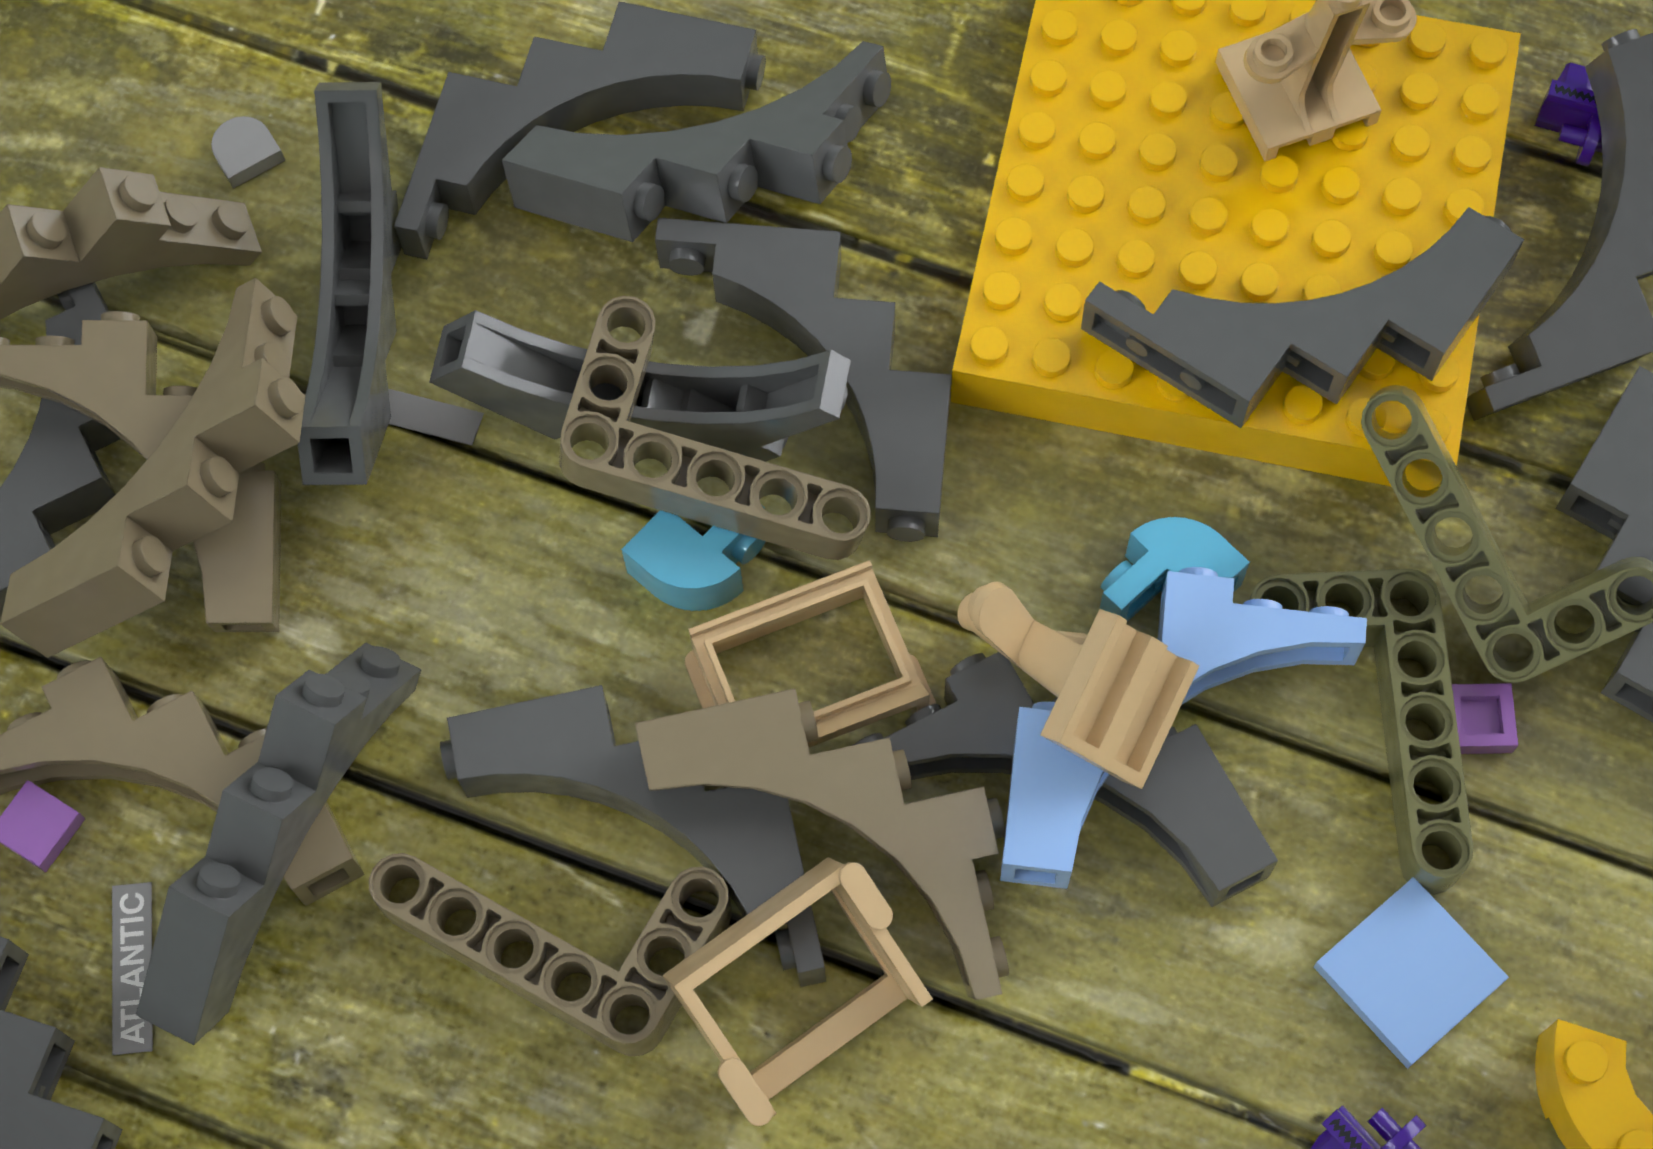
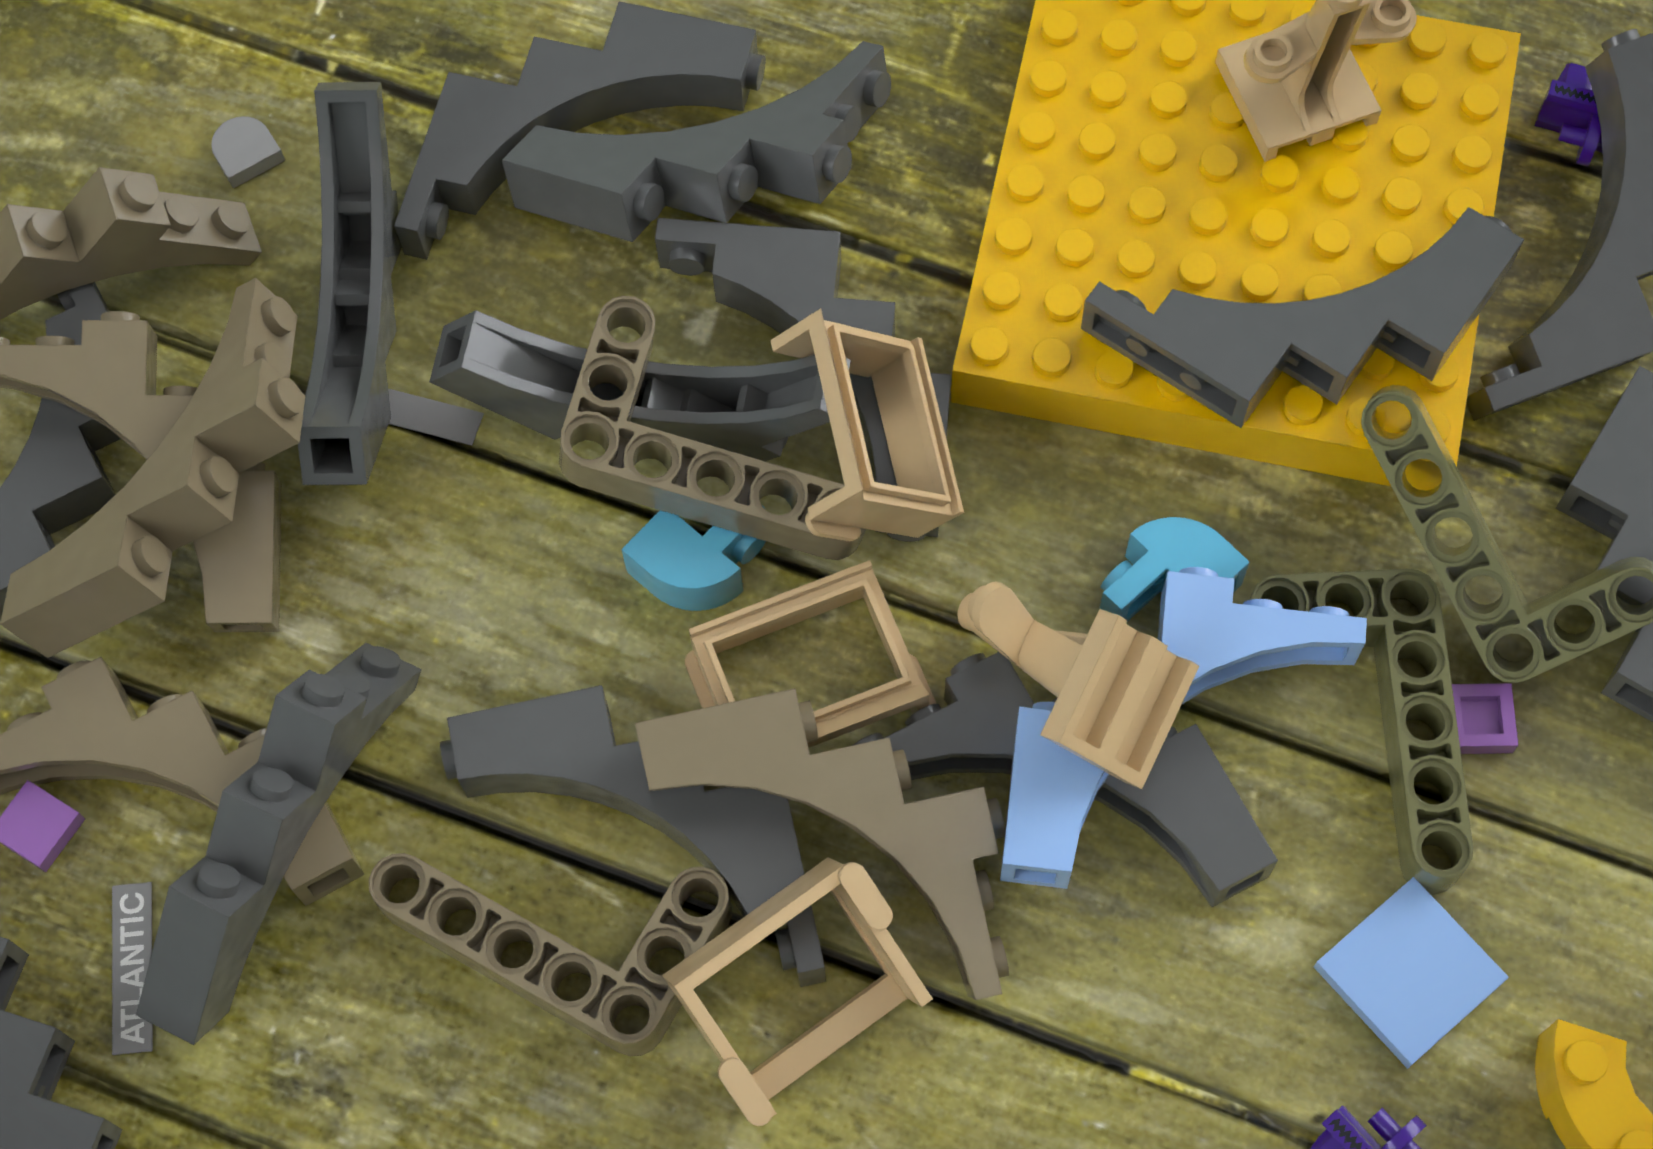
none -> tan piece [770,308,964,541]

